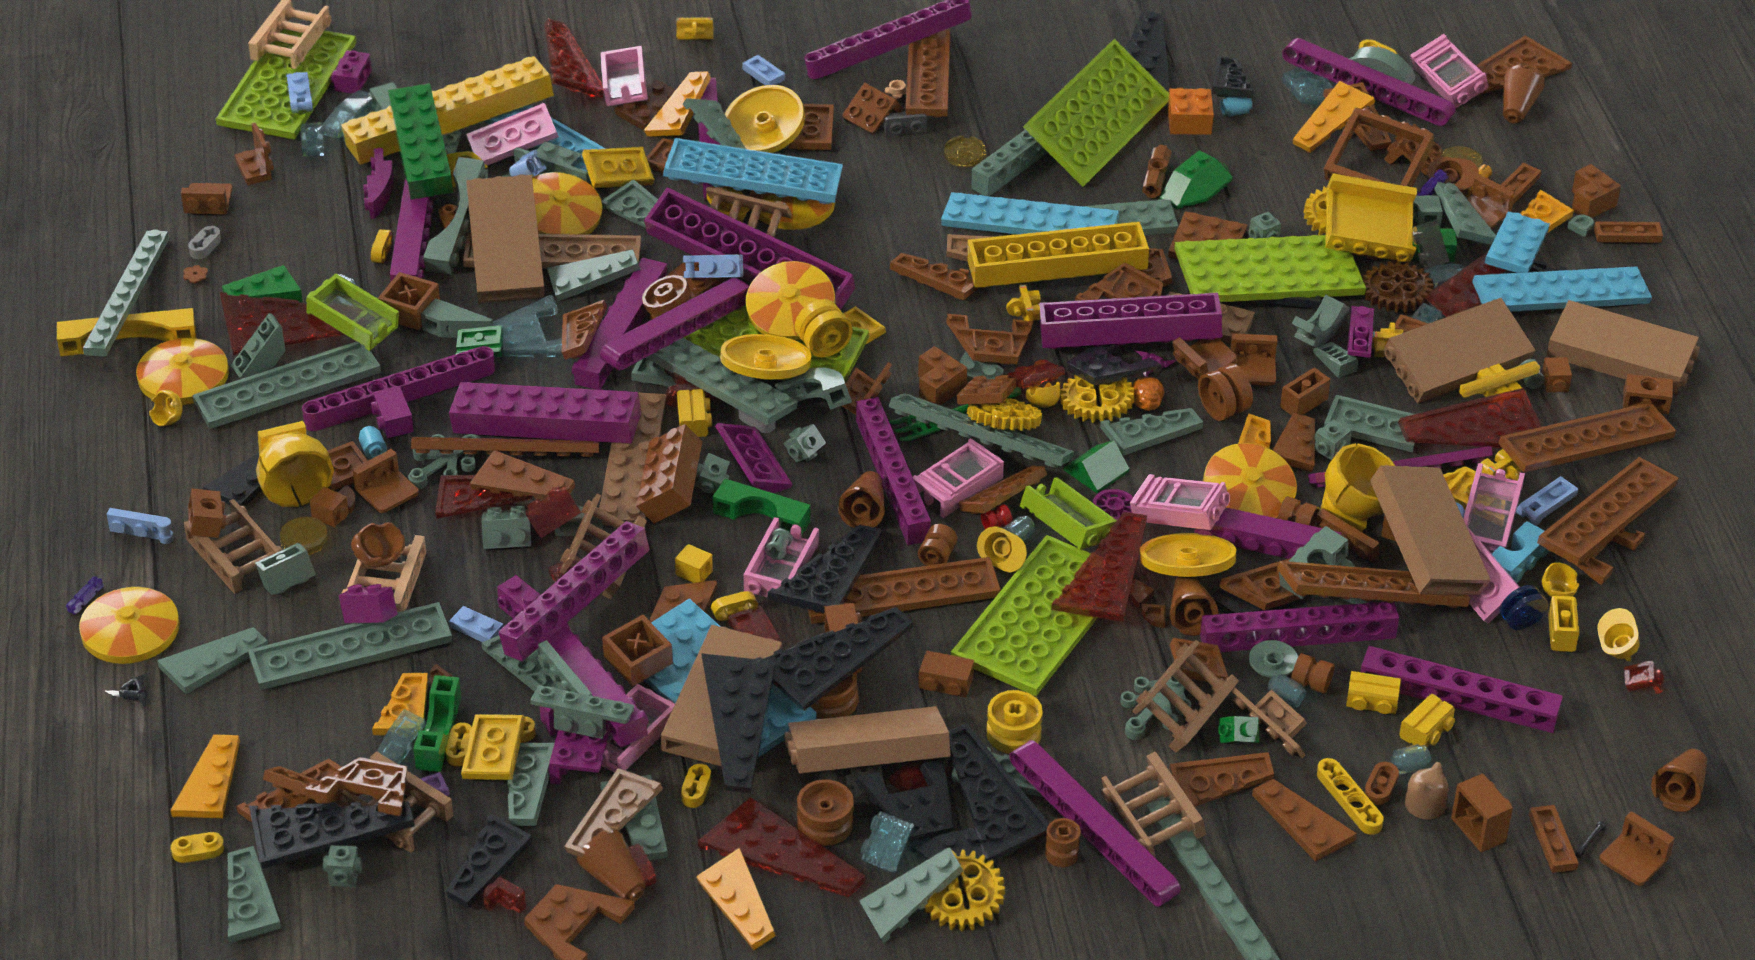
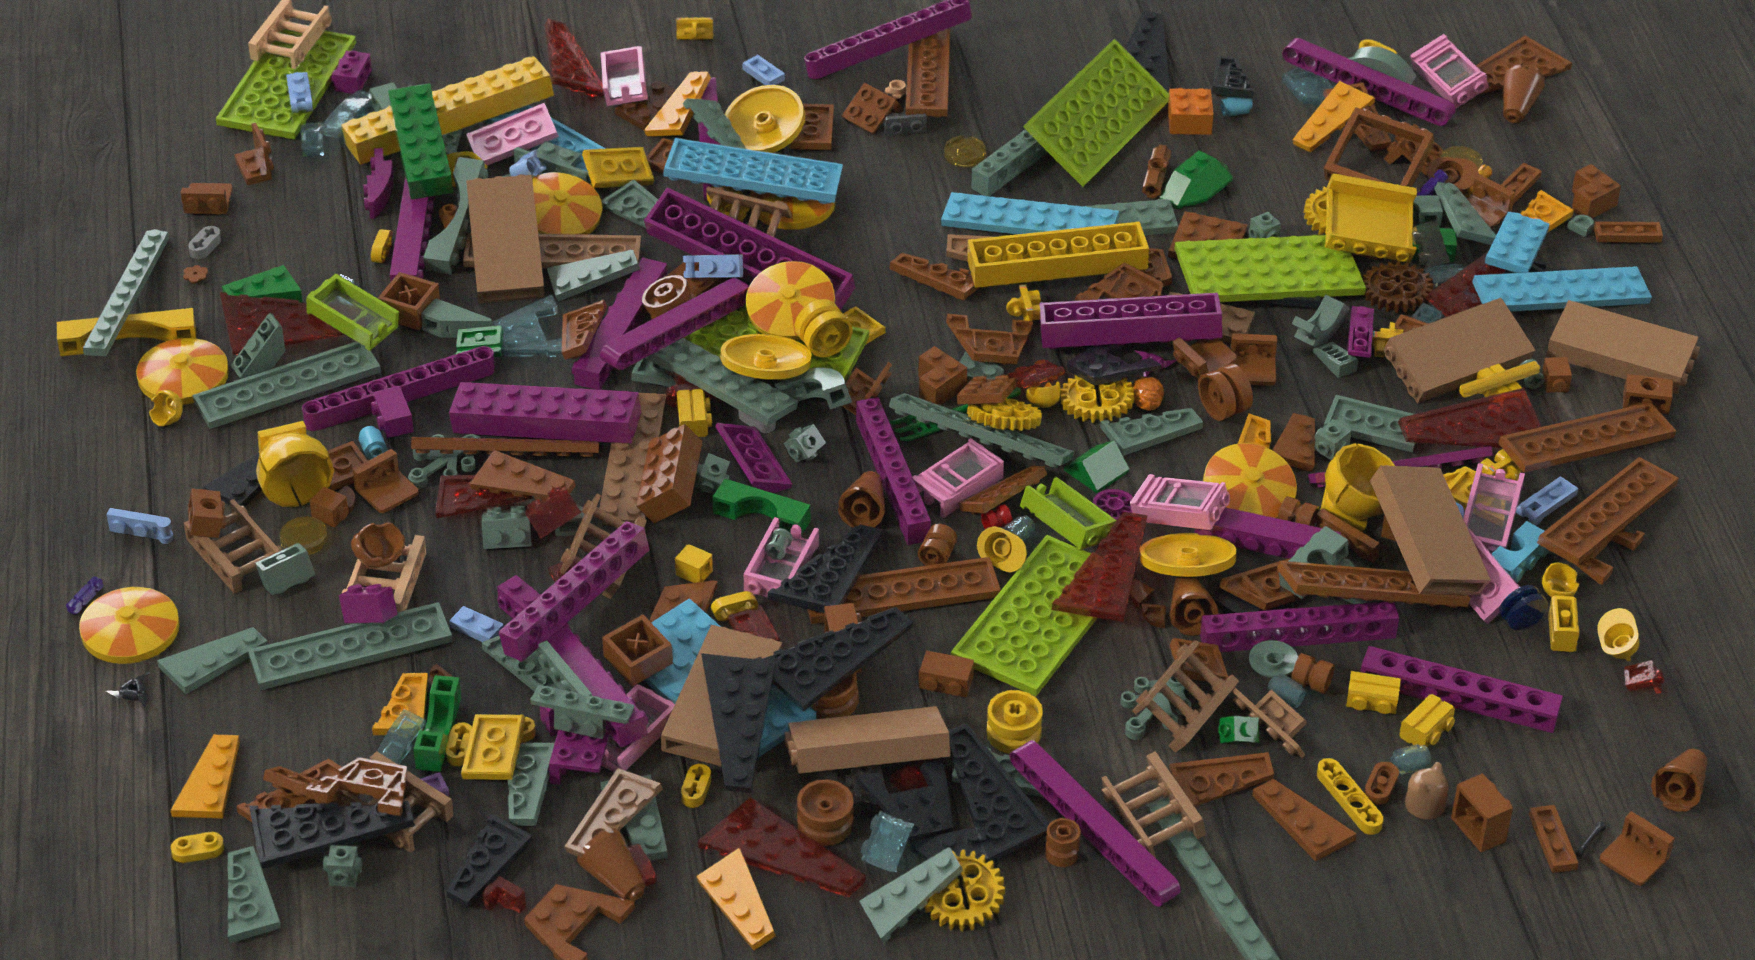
dark orange brick [1280,367,1331,415] -> none

